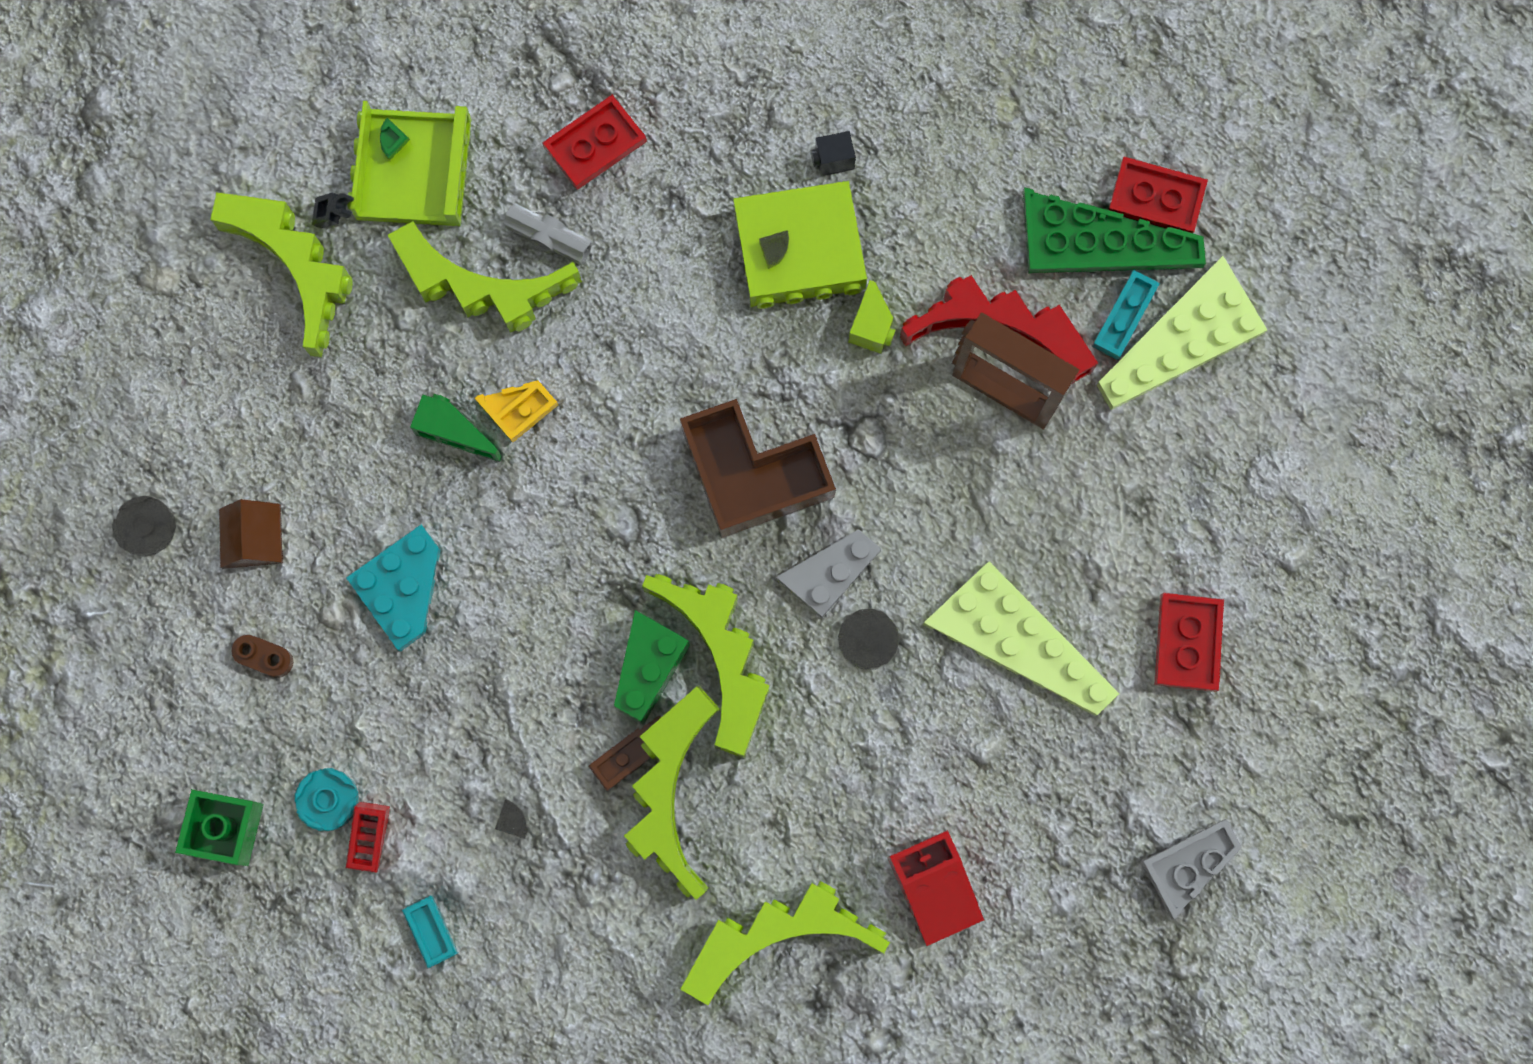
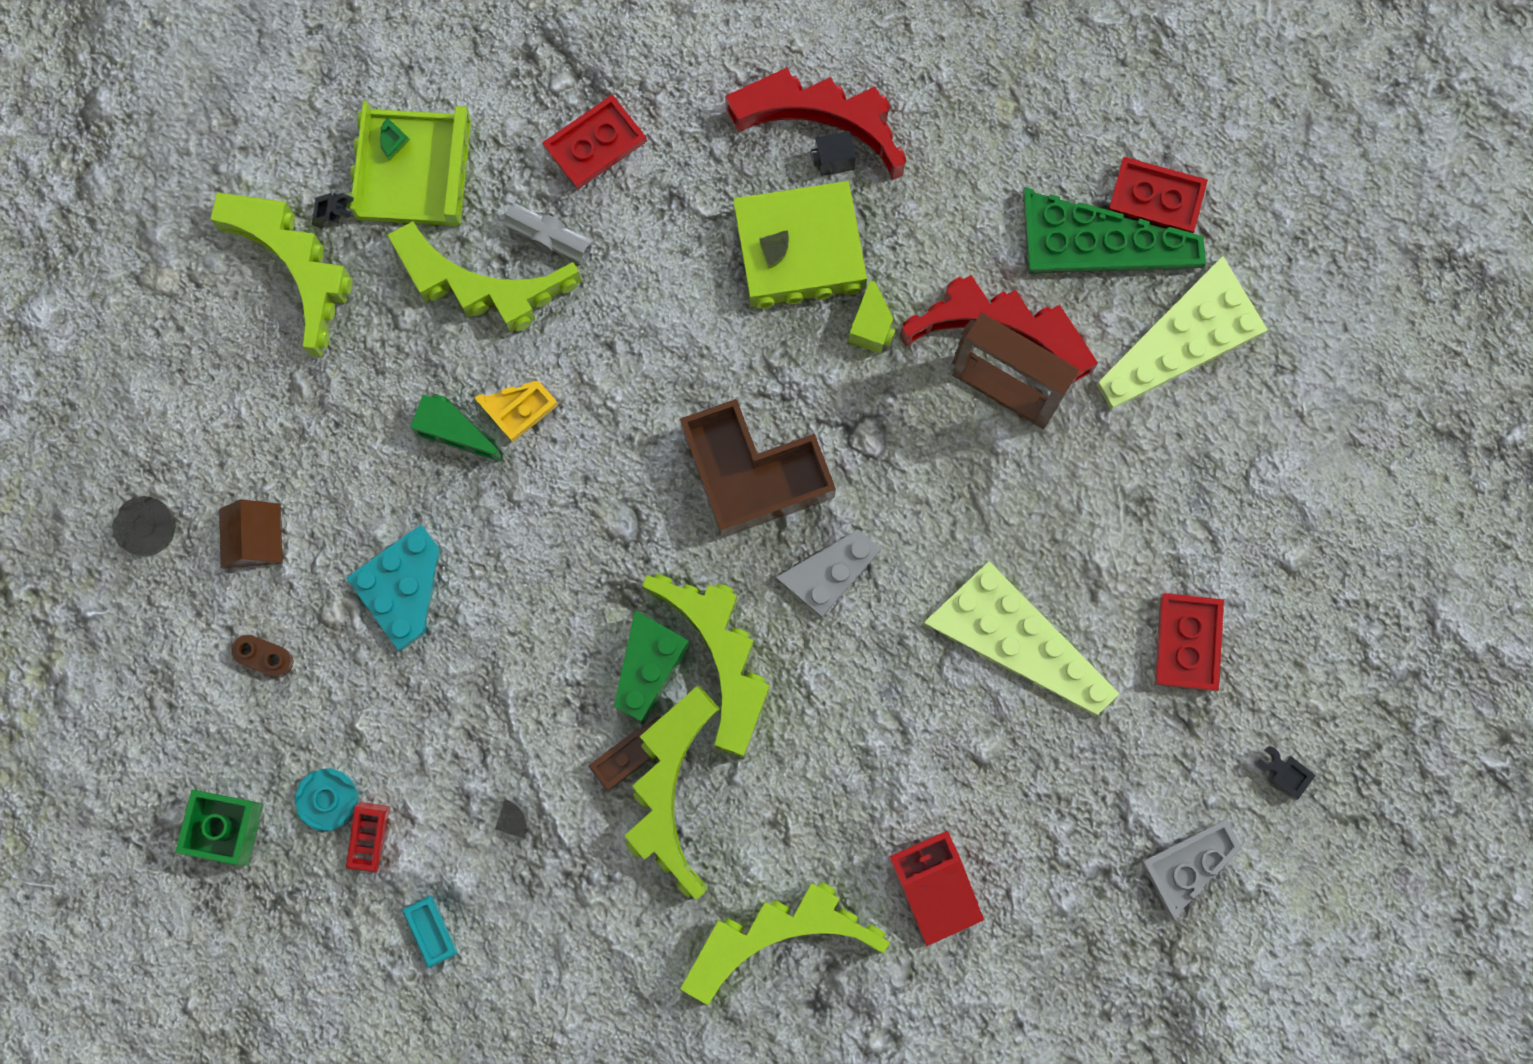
clear smoke tile [838,608,899,670] -> none
teal plate [1092,270,1160,360] -> none
none -> red arch [725,68,906,180]
none -> black plate [1255,746,1316,801]

